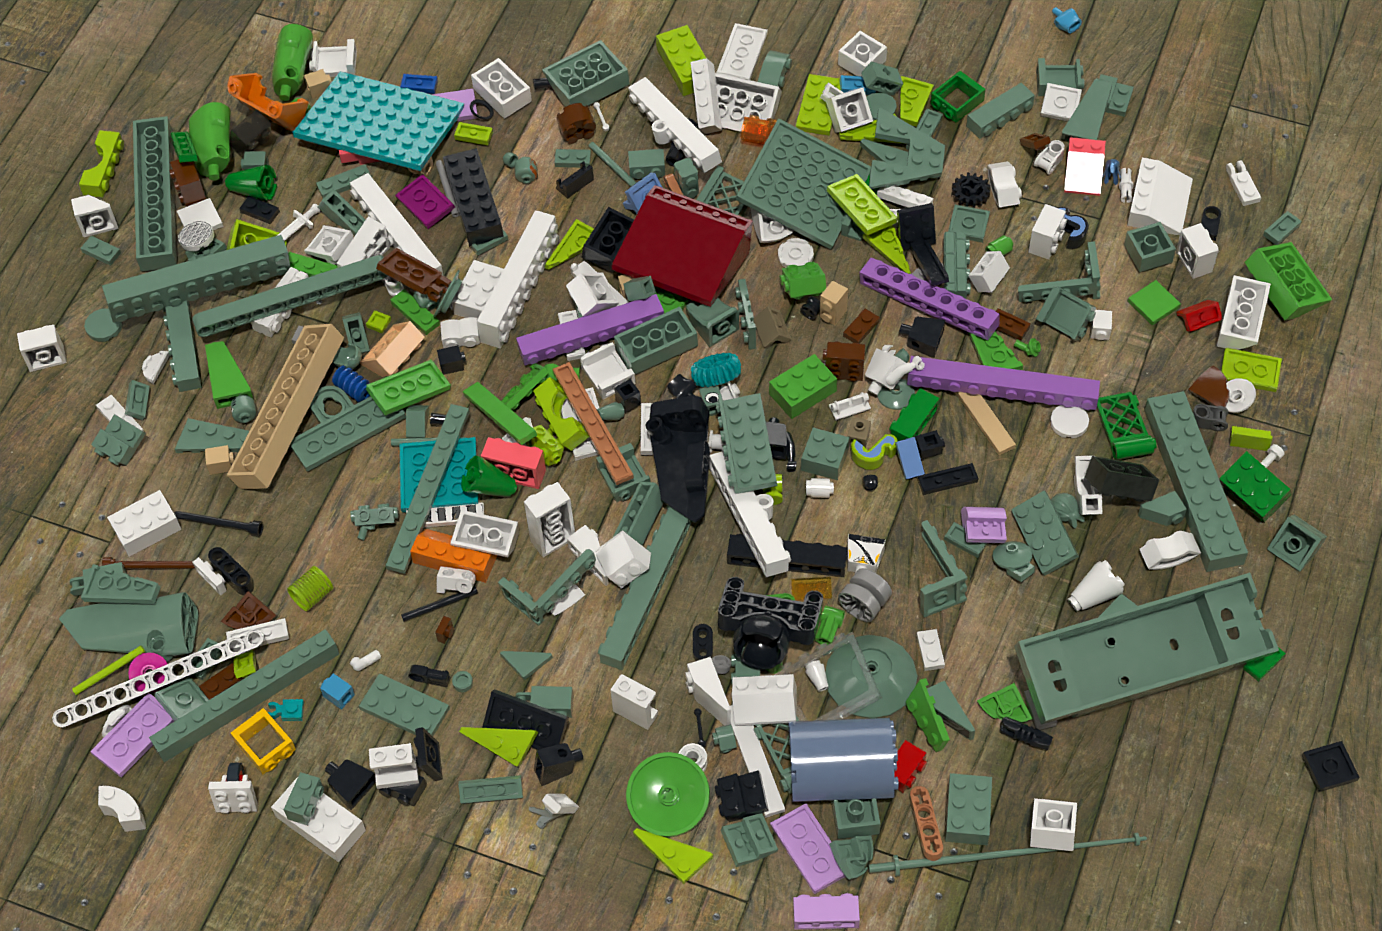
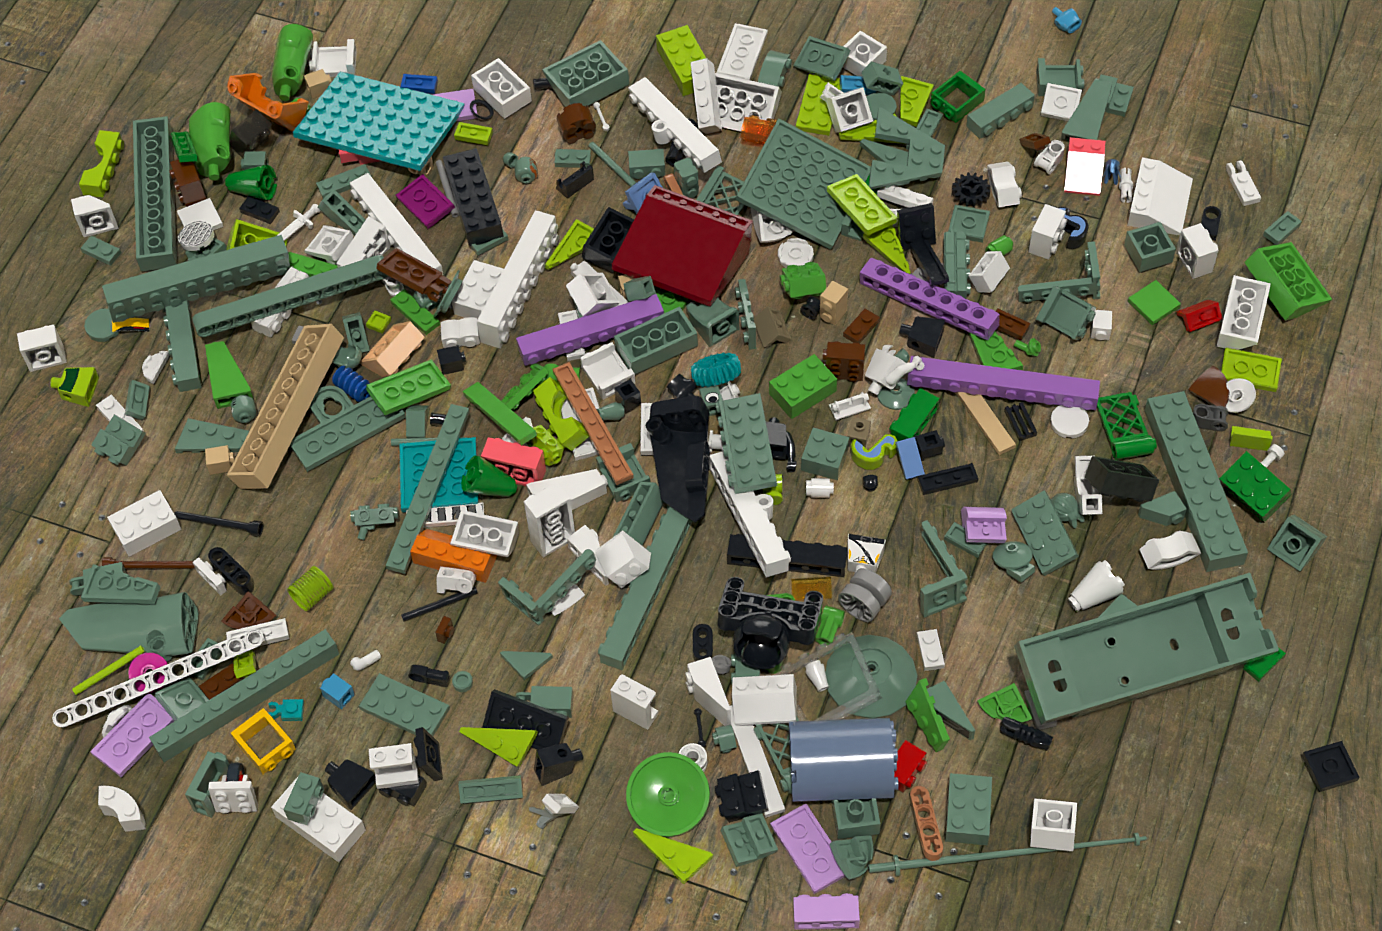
none -> lime torso [50,367,99,407]
none -> yellow sticker [112,318,149,332]
none -> sand green panel [185,751,229,818]
none -> white slope [526,469,608,510]
none -> sand green tile [793,36,851,81]
none -> black tile [1004,402,1037,441]

